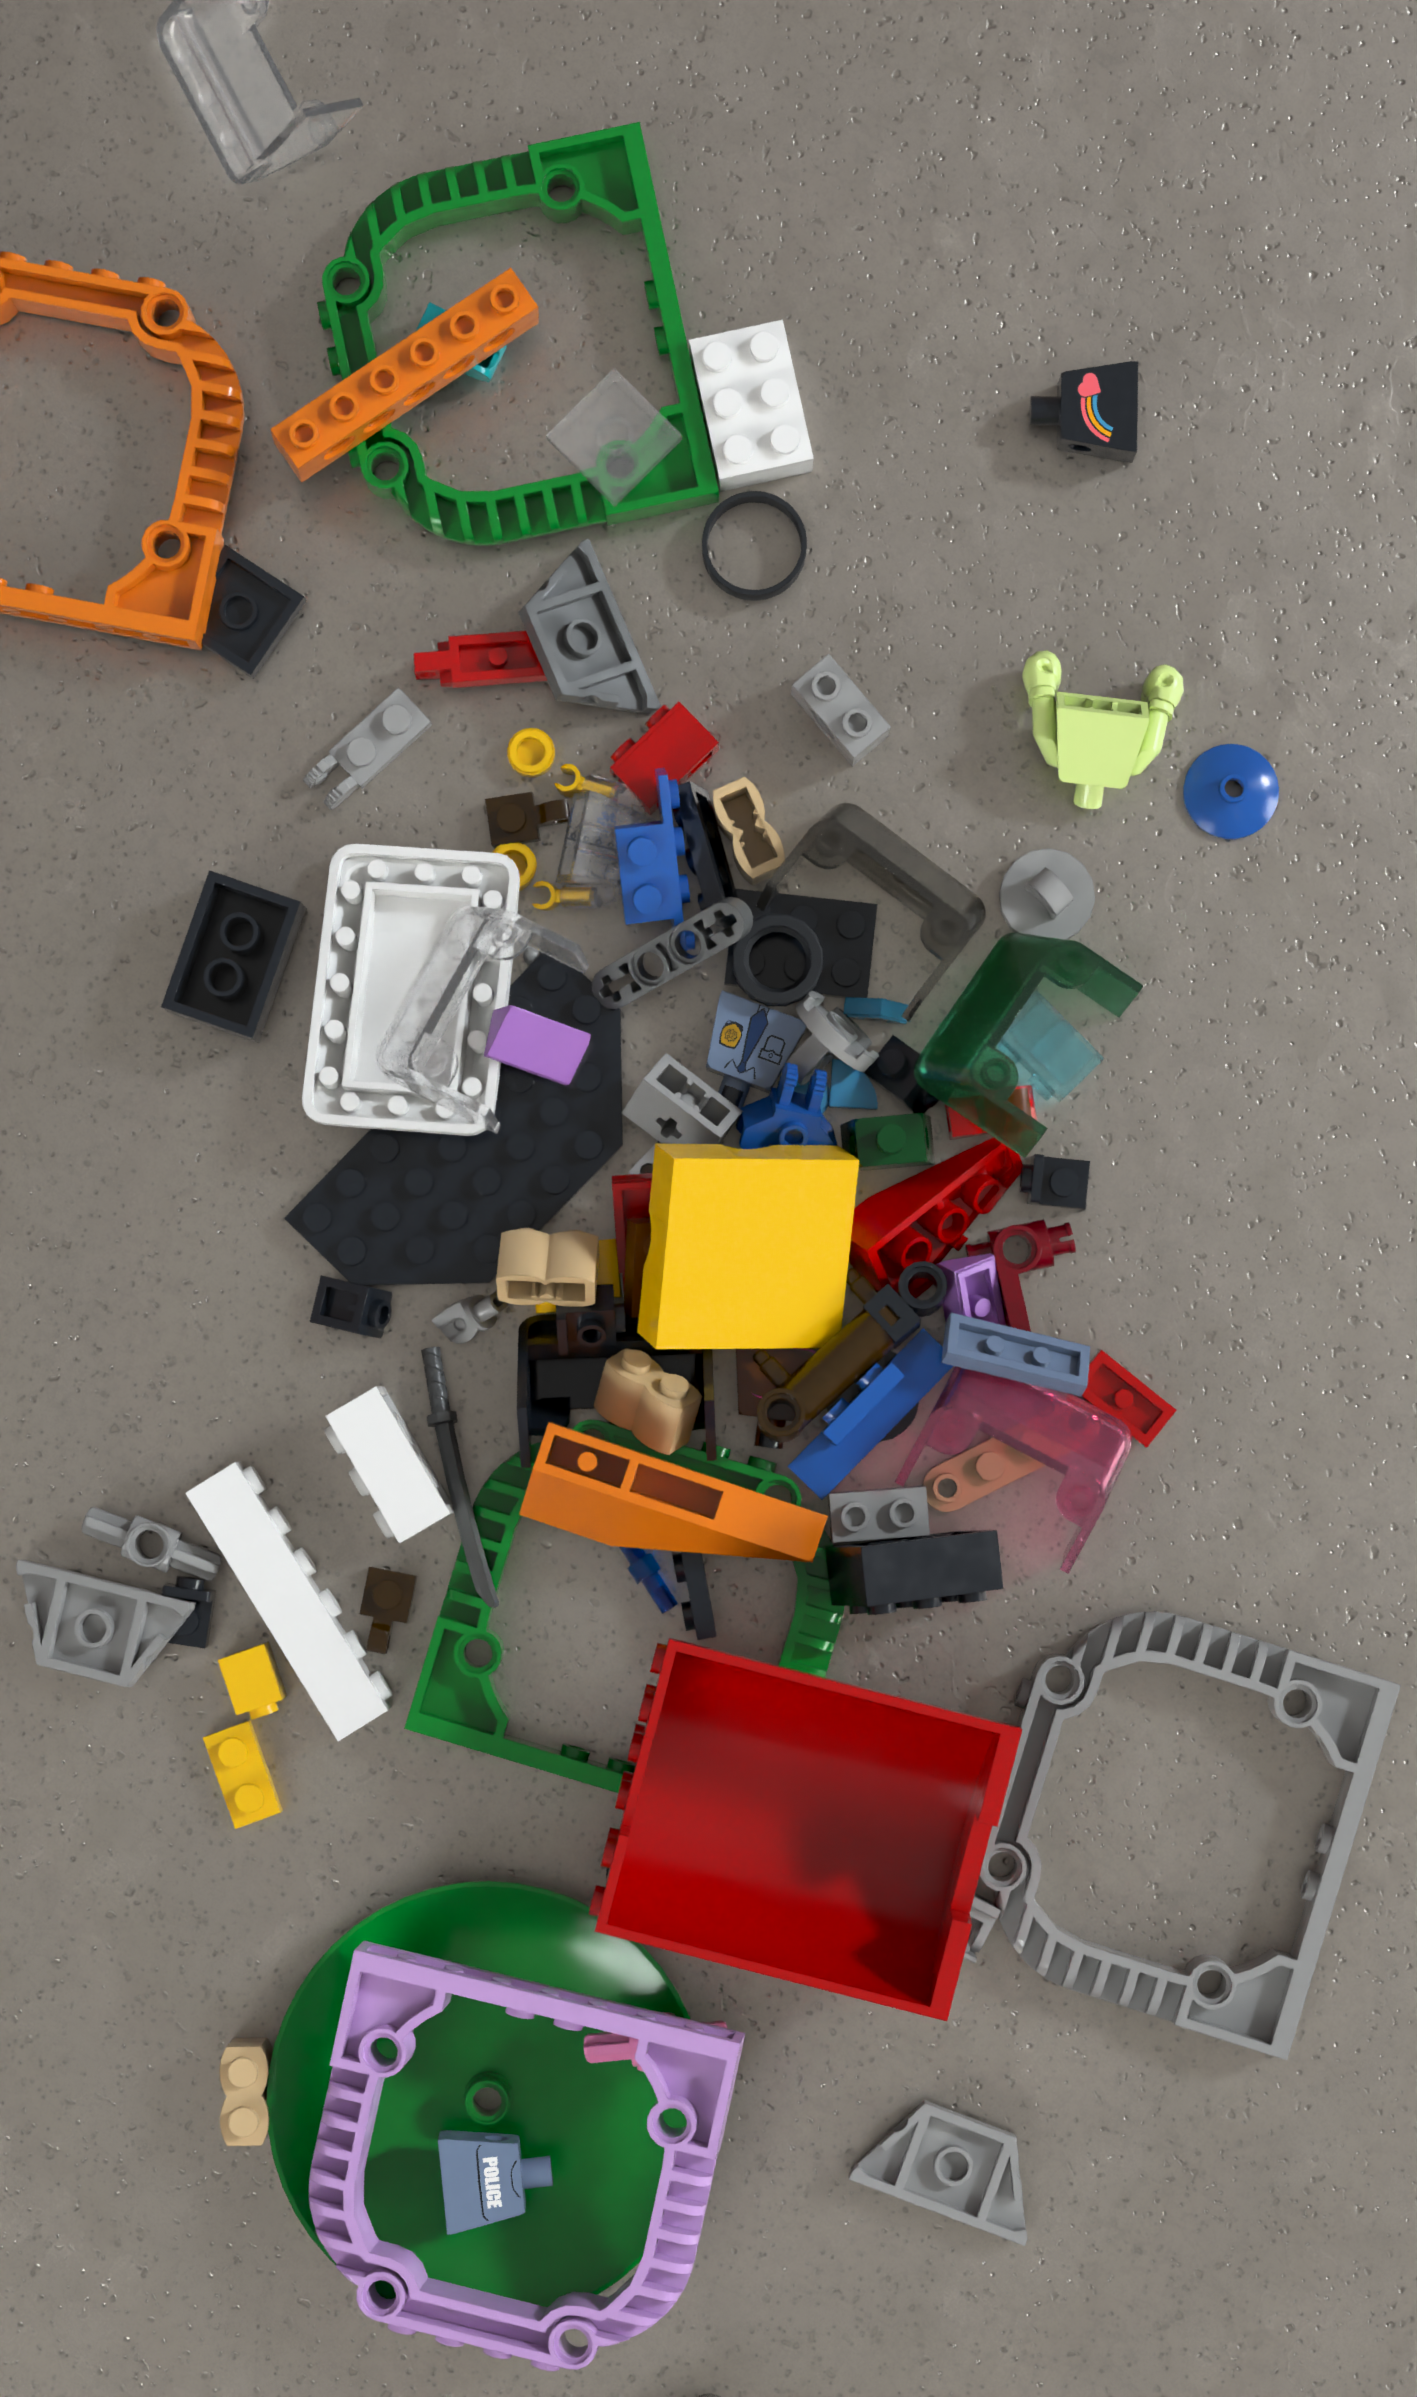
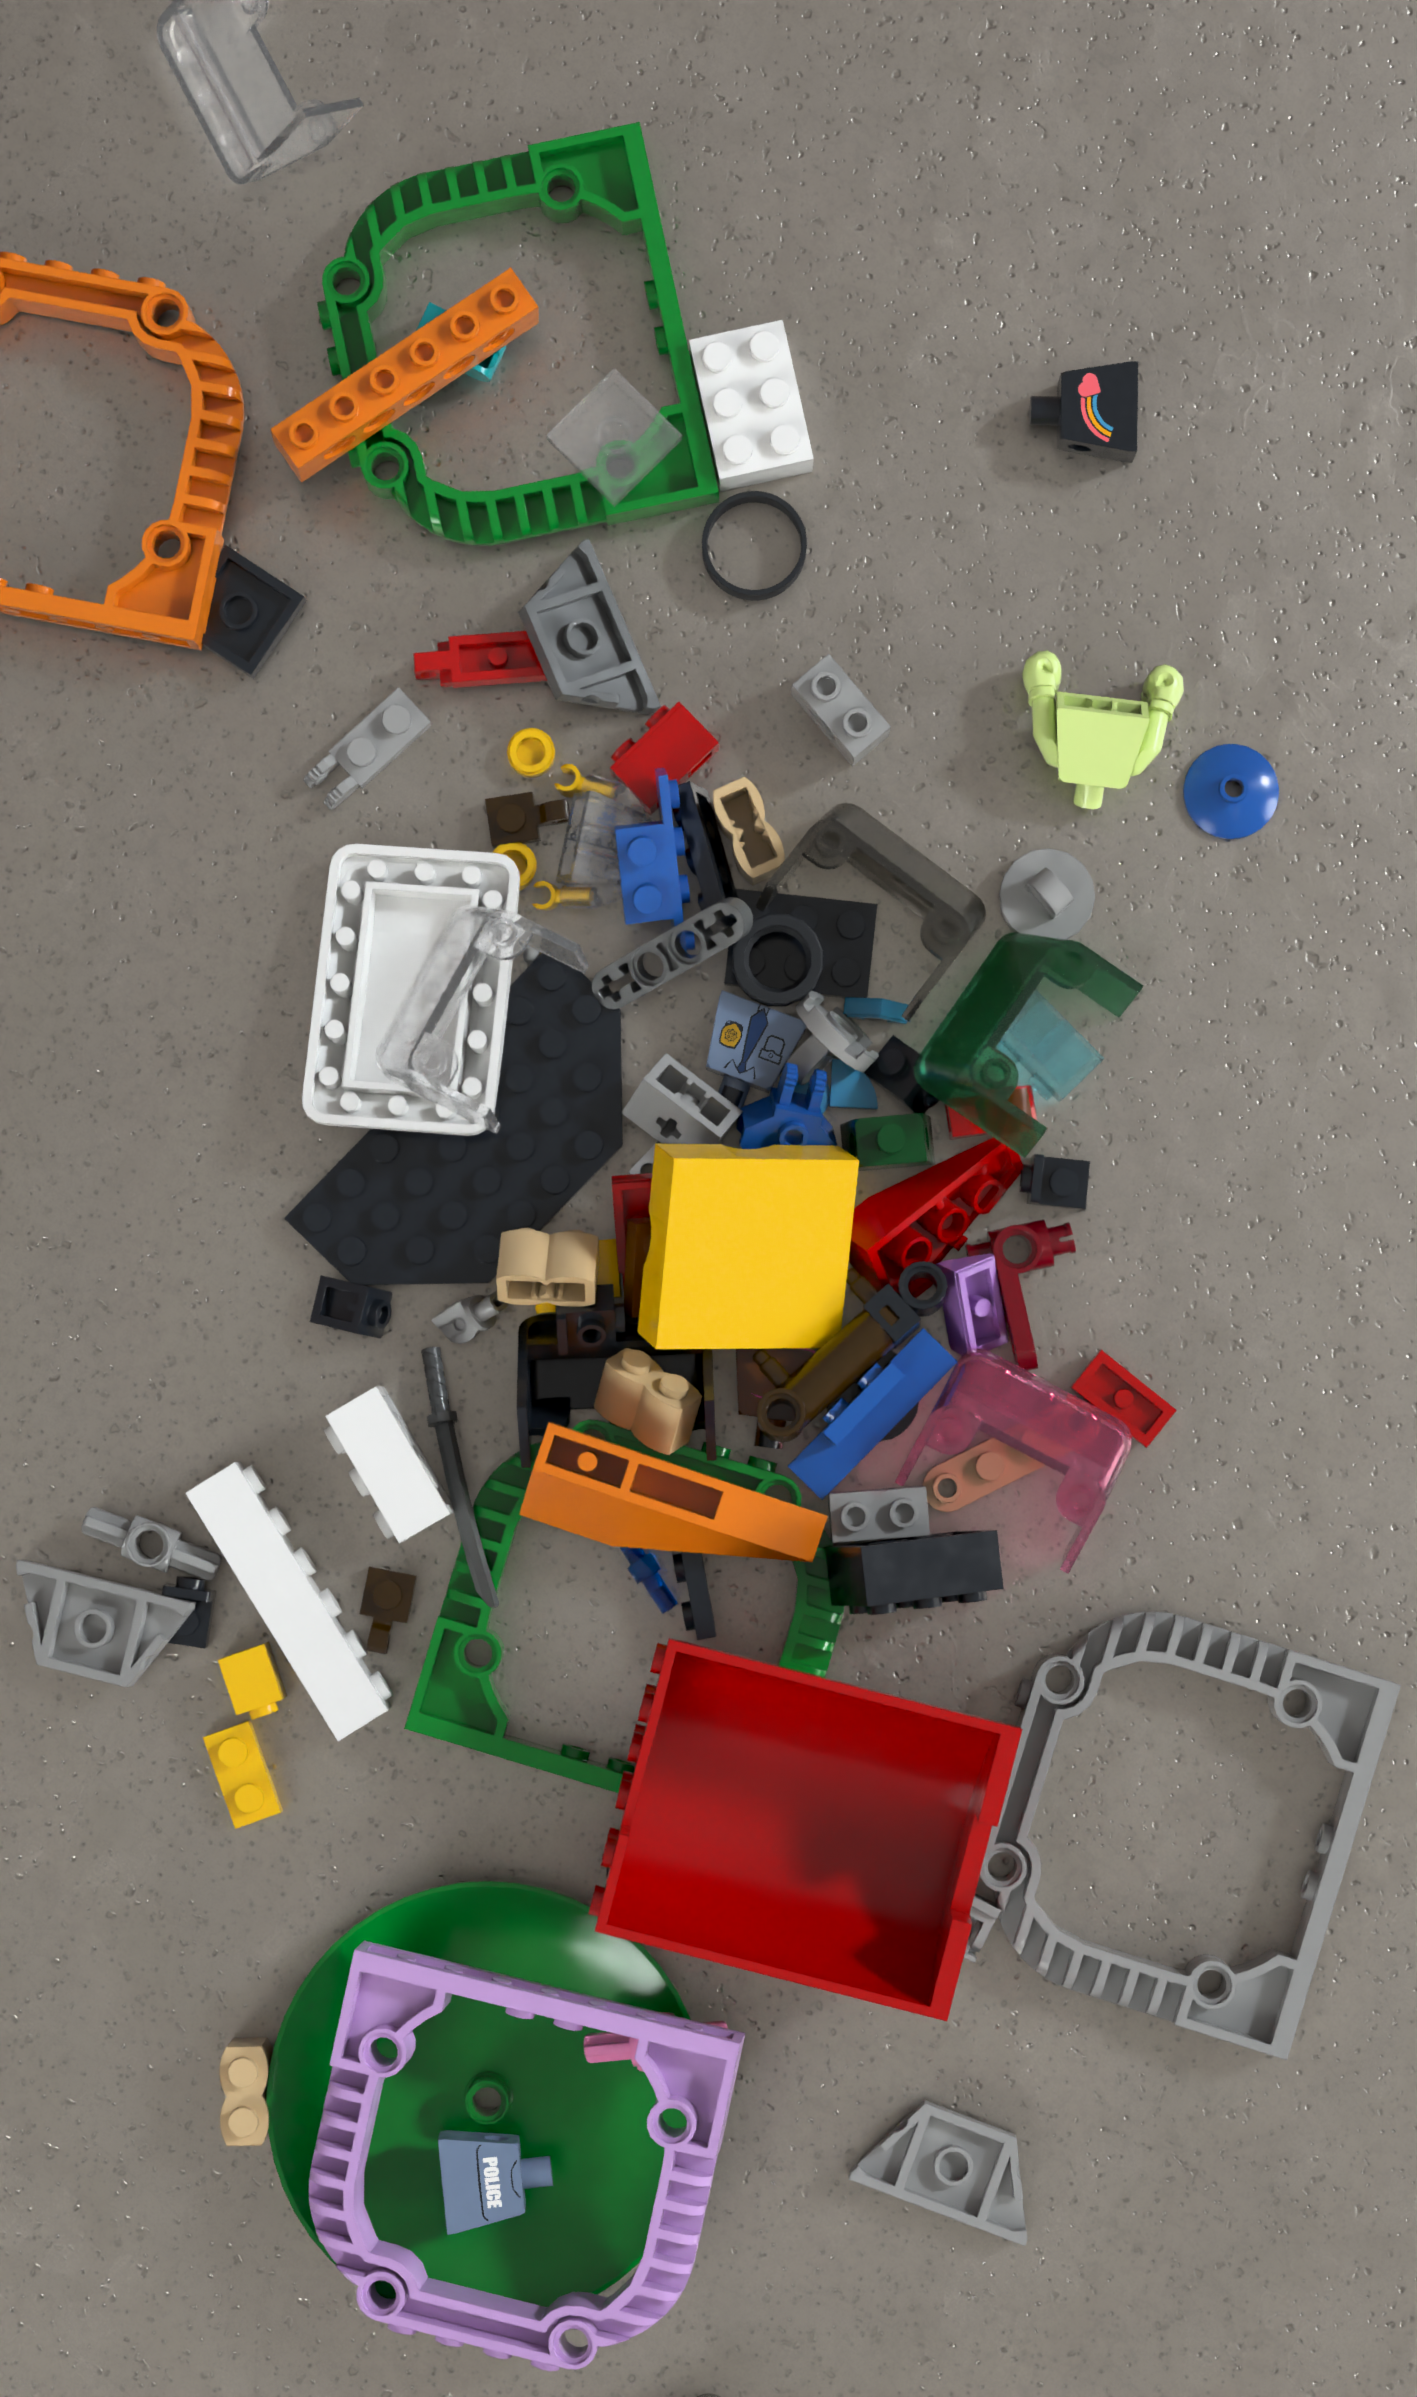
black brick [161,870,307,1043] -> none
medium lavender slope [484,1005,591,1086] -> none
sand blue plate [941,1313,1090,1396] -> none

